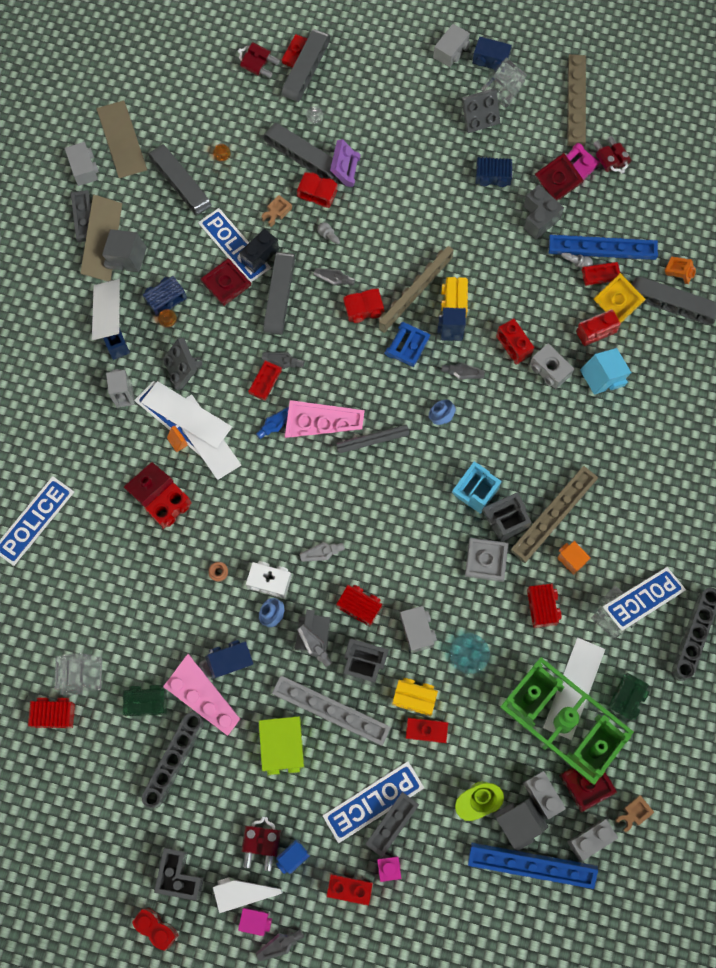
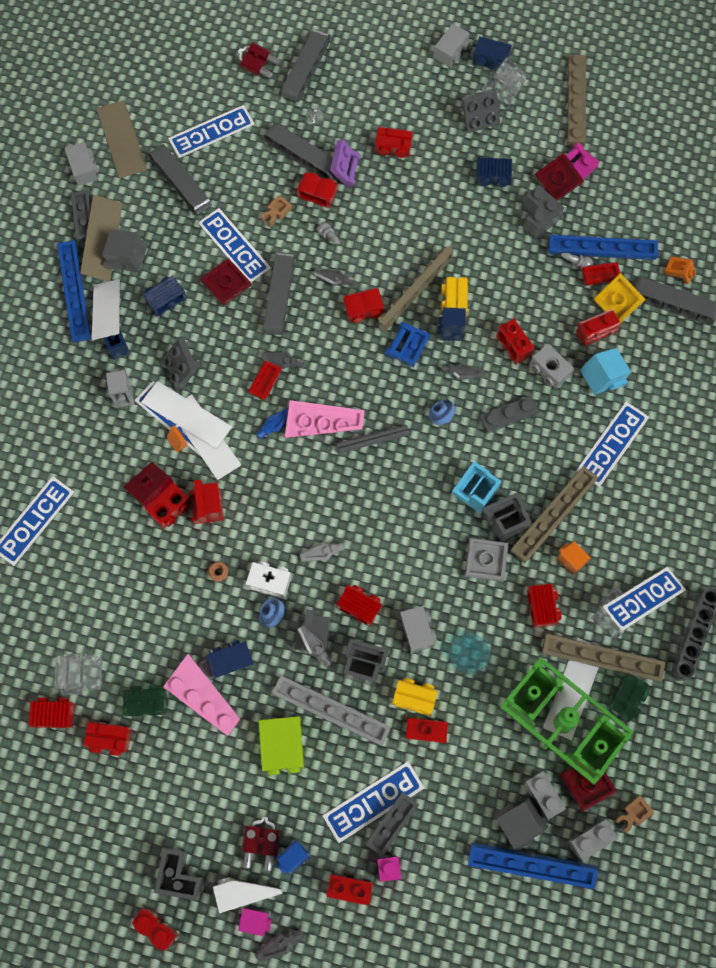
dark grey beam [142,712,204,808] -> none
clear orange plate [158,309,177,327] -> none
clear orange plate [213,144,231,161] -> none
black brick [239,228,279,273] -> none
red plate [281,34,308,68] -> none
lime piece [455,781,504,821] -> none
dark red piece [593,136,632,174] -> none
none -> blue plate [57,240,92,343]
none -> red brick [83,722,132,756]
none -> sticker [168,105,255,158]
none -> red plate [189,480,225,525]
none -> red brick [375,127,413,158]
none -> dark grey plate [480,396,539,434]
none -> dark tan plate [541,634,665,682]
none -> sticker [576,402,649,487]

